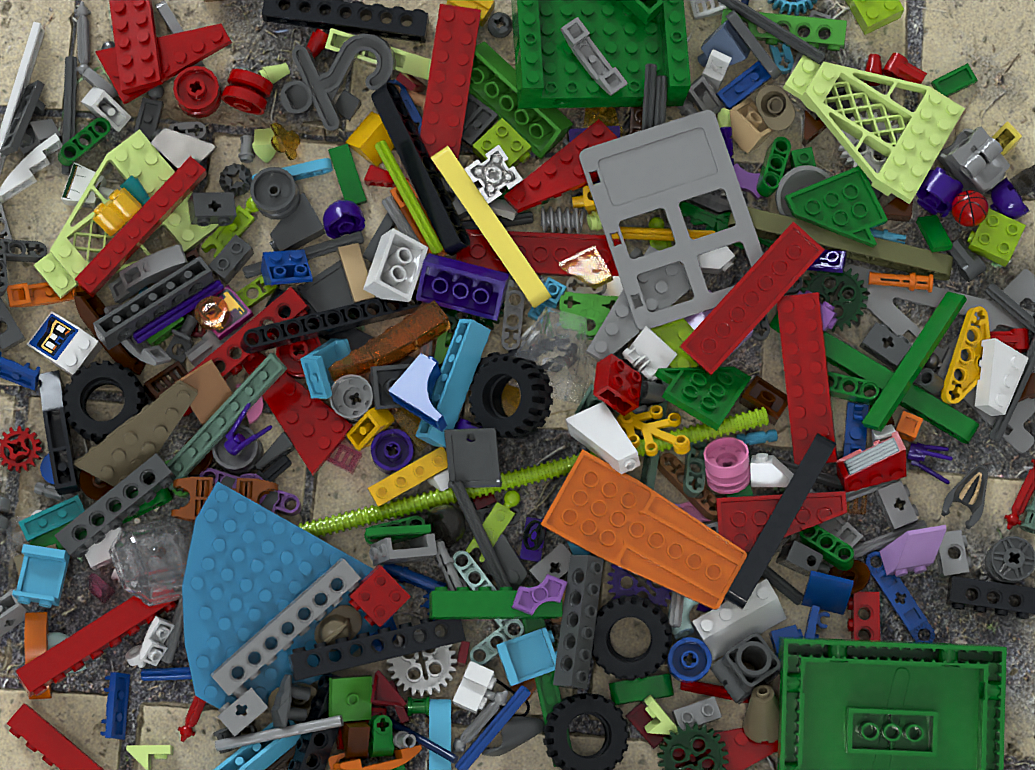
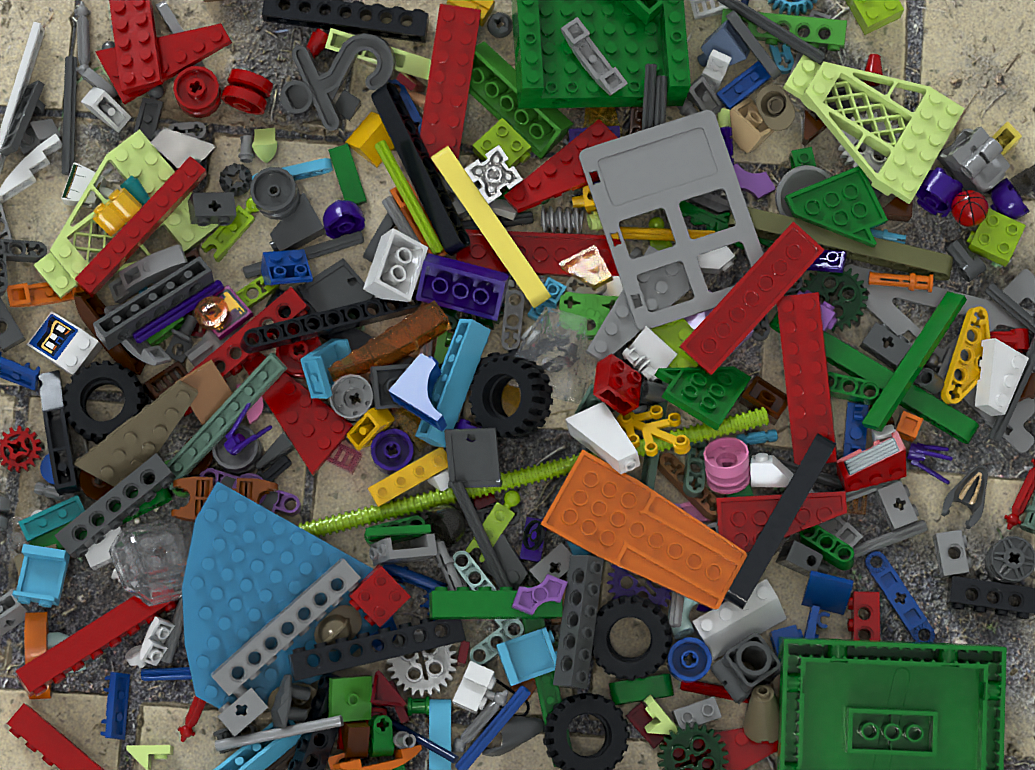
green beam [58,117,111,166] -> none
clear pink slope [89,573,115,603] -> none
dark grey brick [209,234,254,285] -> none
yellowish green cone [258,63,290,84] -> none
clear yellow plate [270,123,300,160] -> none
tan tile [338,243,375,303] -> none
red slope [364,165,409,188] -> none
dark grey wing [462,93,499,148] -> none
green beam [756,137,791,197] -> none
dark grey axle [761,566,804,605] -> none
reddish brown dish [828,560,870,594] -> none
lavender slope [879,525,947,577] -> none
red piece [882,53,927,84] -> none
green tile [916,215,953,253] -> none
green tile [931,63,978,97] -> none

